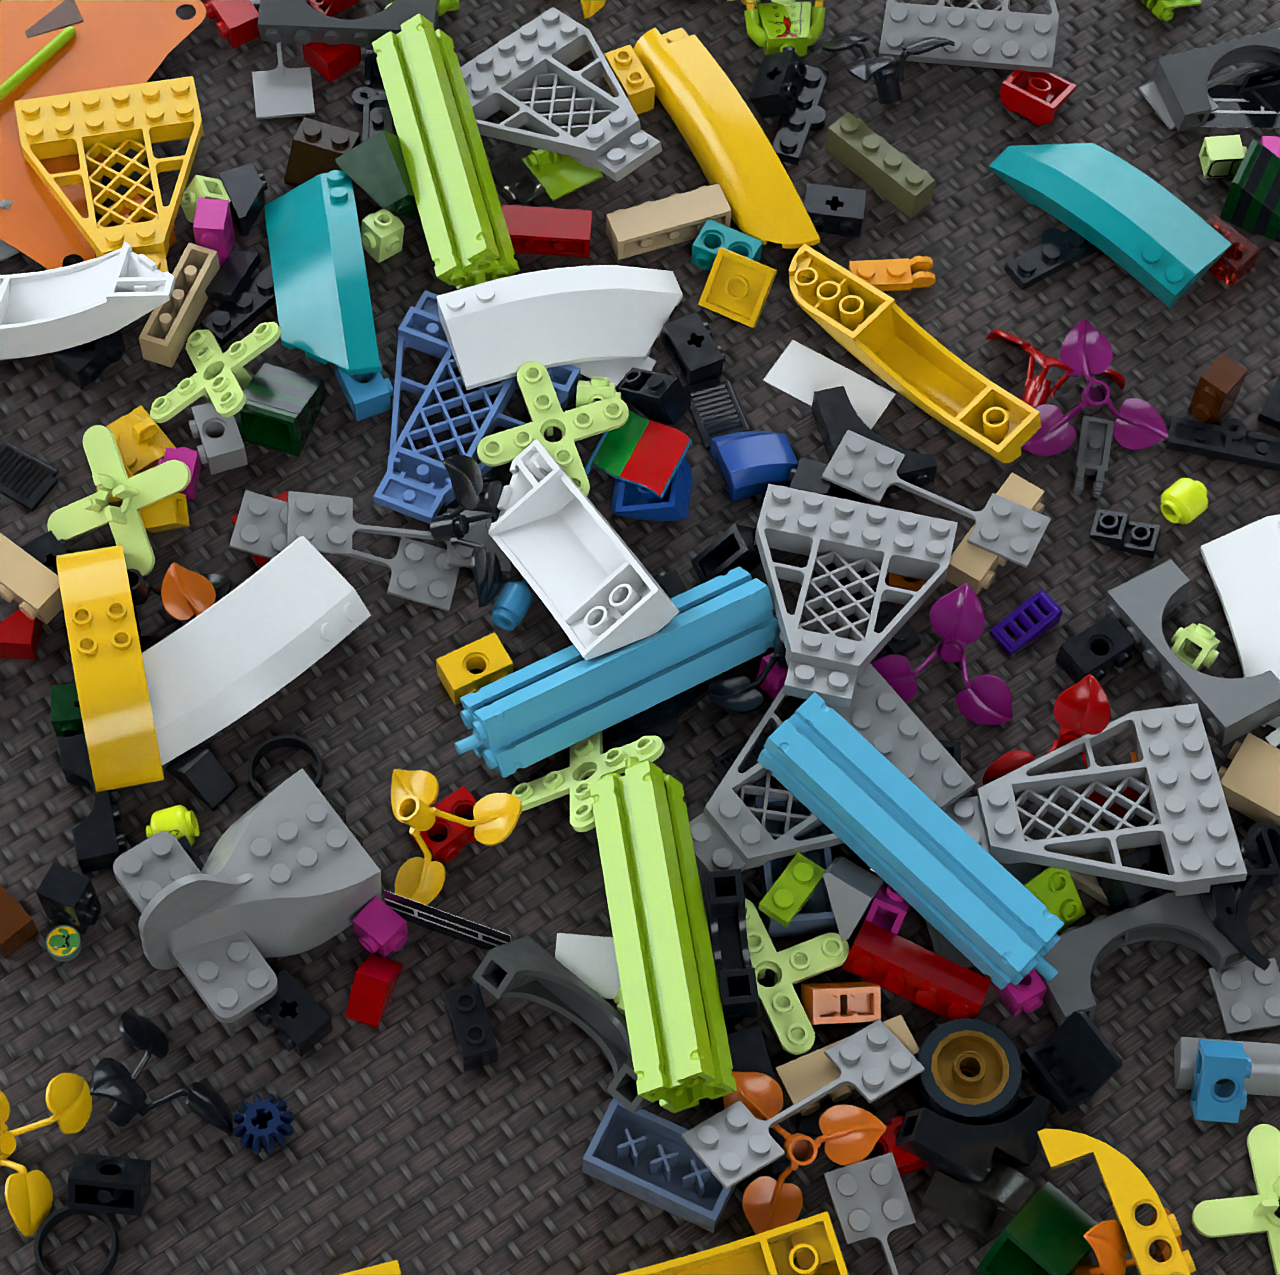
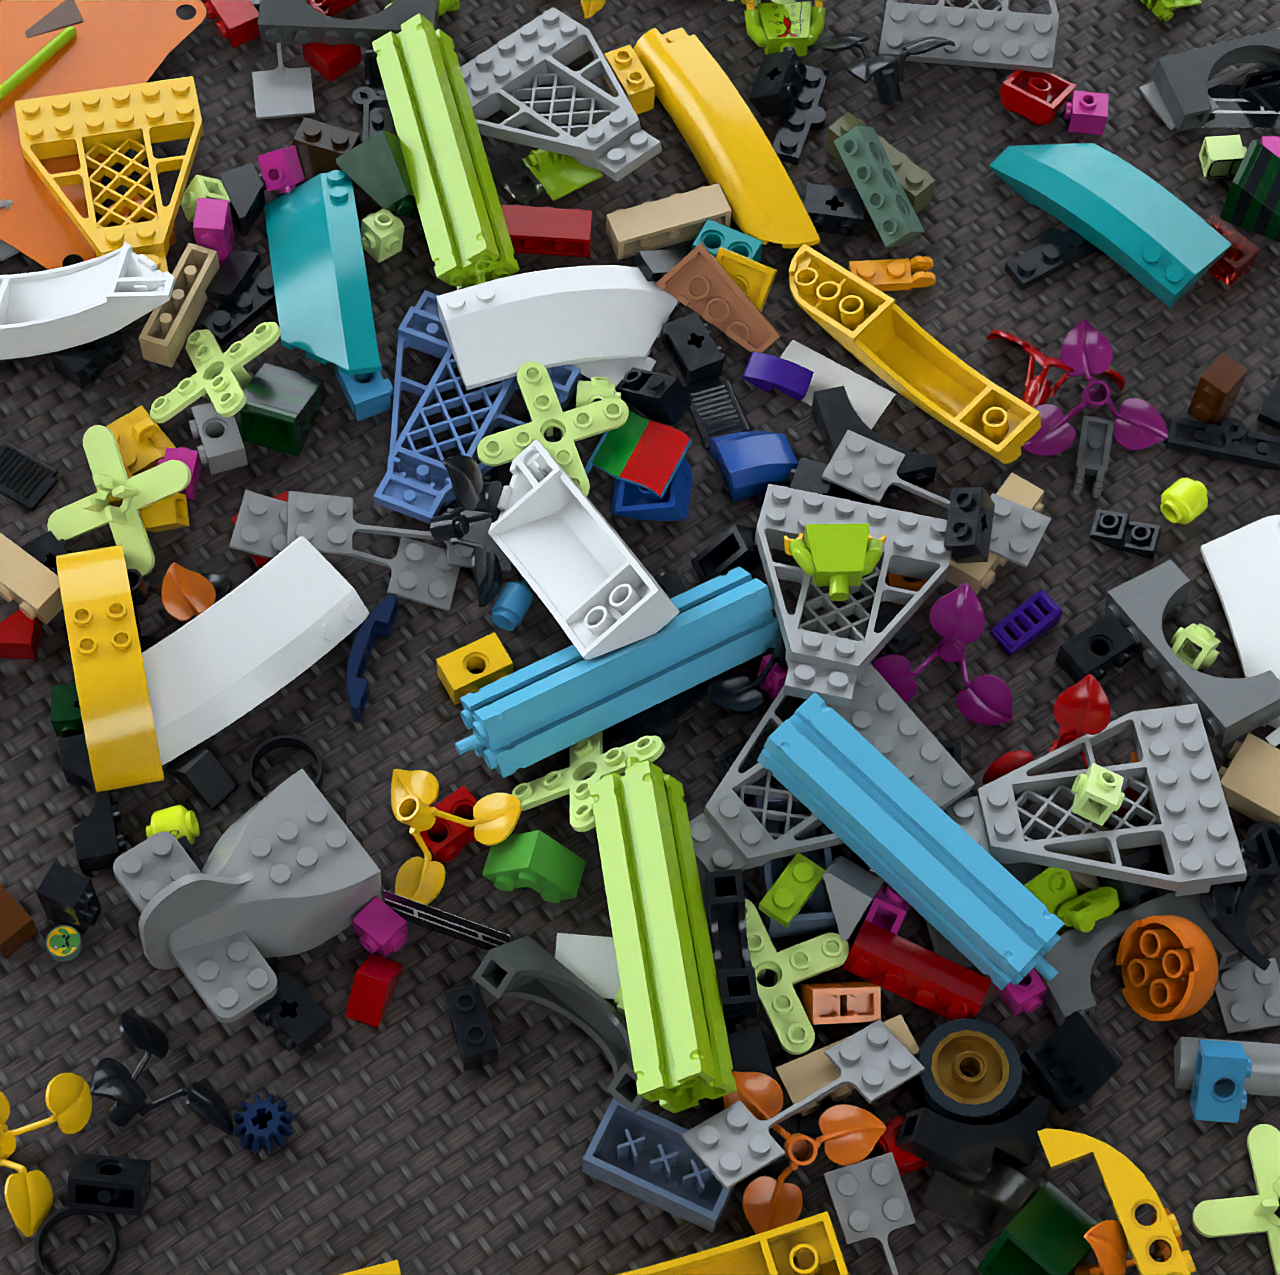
none -> dark pink brick [257,145,305,194]
none -> dark blue slope [346,594,399,723]
none -> bright green brick [482,830,586,903]
none -> black tile [633,248,688,282]
none -> nougat wing [655,243,782,353]
none -> dark purple slope [742,352,814,401]
none -> lime torso [784,523,886,601]
none -> sand green brick [834,126,925,247]
none -> black brick [944,486,995,563]
none -> lime plate [1057,887,1120,933]
none -> dark pink brick [1063,90,1109,135]
none -> yellowish green brick [1071,763,1125,826]
none -> orange cylinder [1116,915,1218,1021]

